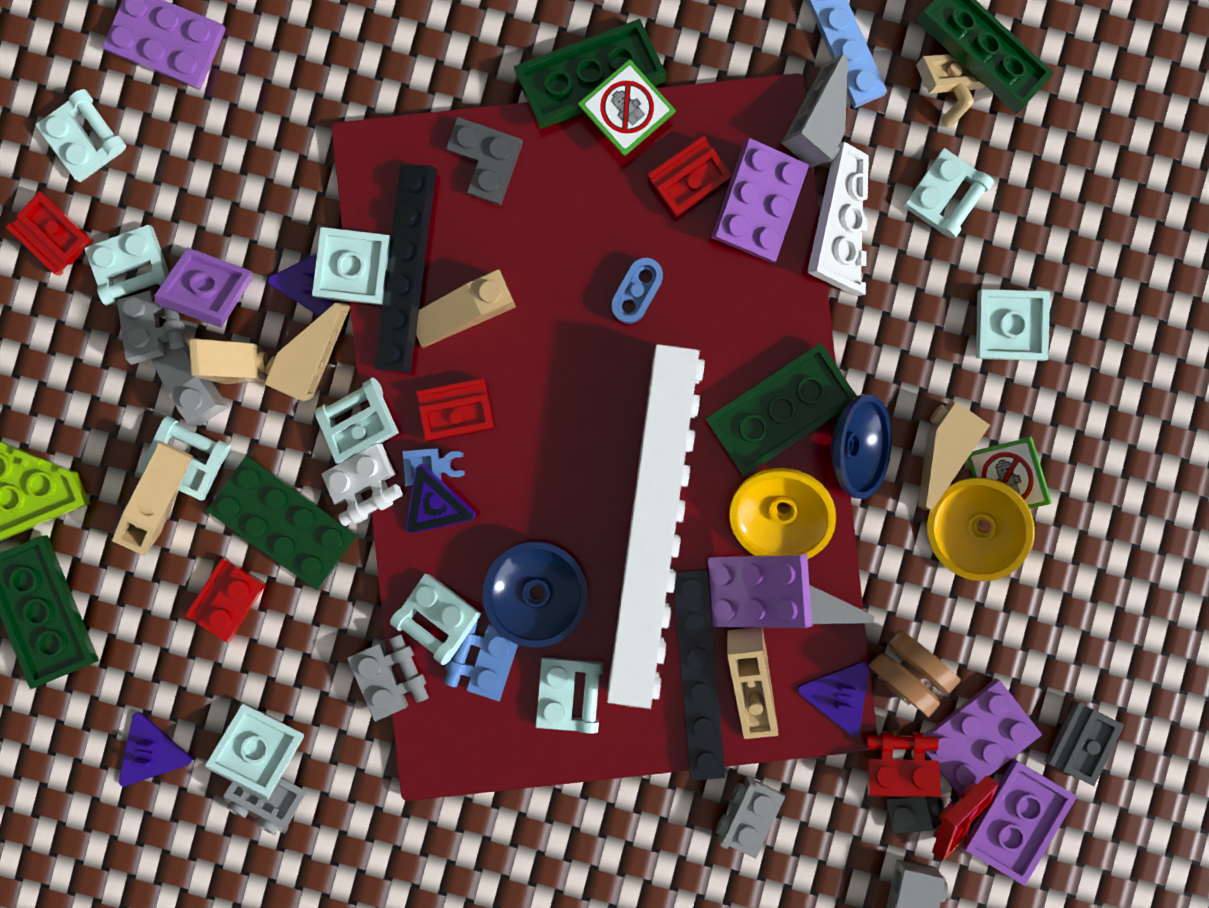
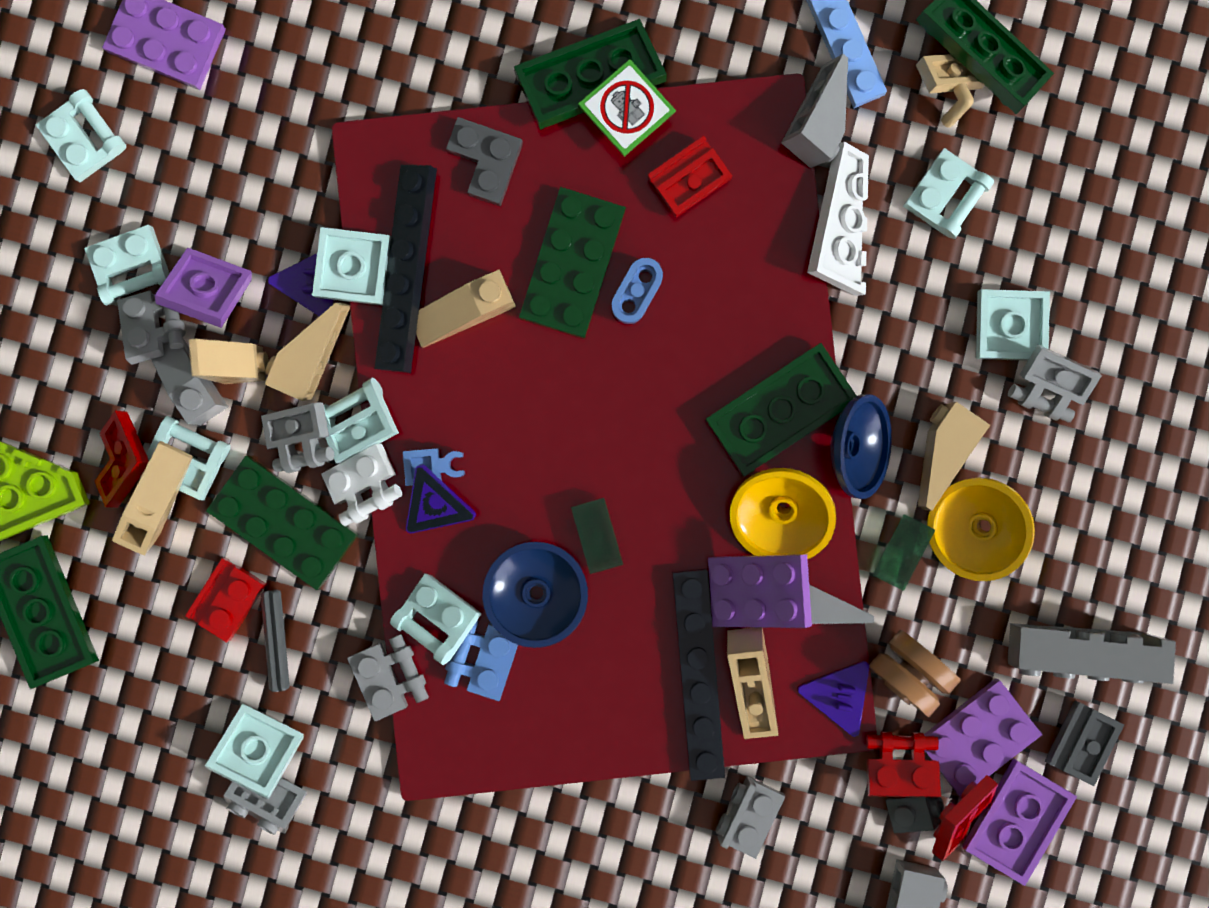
red plate [6,191,94,276] -> none
dark purple piece [119,712,192,787] -> none
red plate [416,378,495,441] -> none
light aqua plate [536,656,604,734] -> none
white brick [607,345,705,709] -> none
medium lavender plate [711,138,809,263] -> none
piece [968,436,1052,509] -> none
none -> red plate [94,410,149,508]
none -> light grey plate [261,402,335,473]
none -> dark grey axle [261,590,290,692]
none -> dark green plate [519,187,626,339]
none -> clear green plate [571,498,623,574]
none -> clear green plate [872,514,935,591]
none -> light grey plate [1008,345,1102,423]
none -> light grey wedge [1008,623,1176,684]

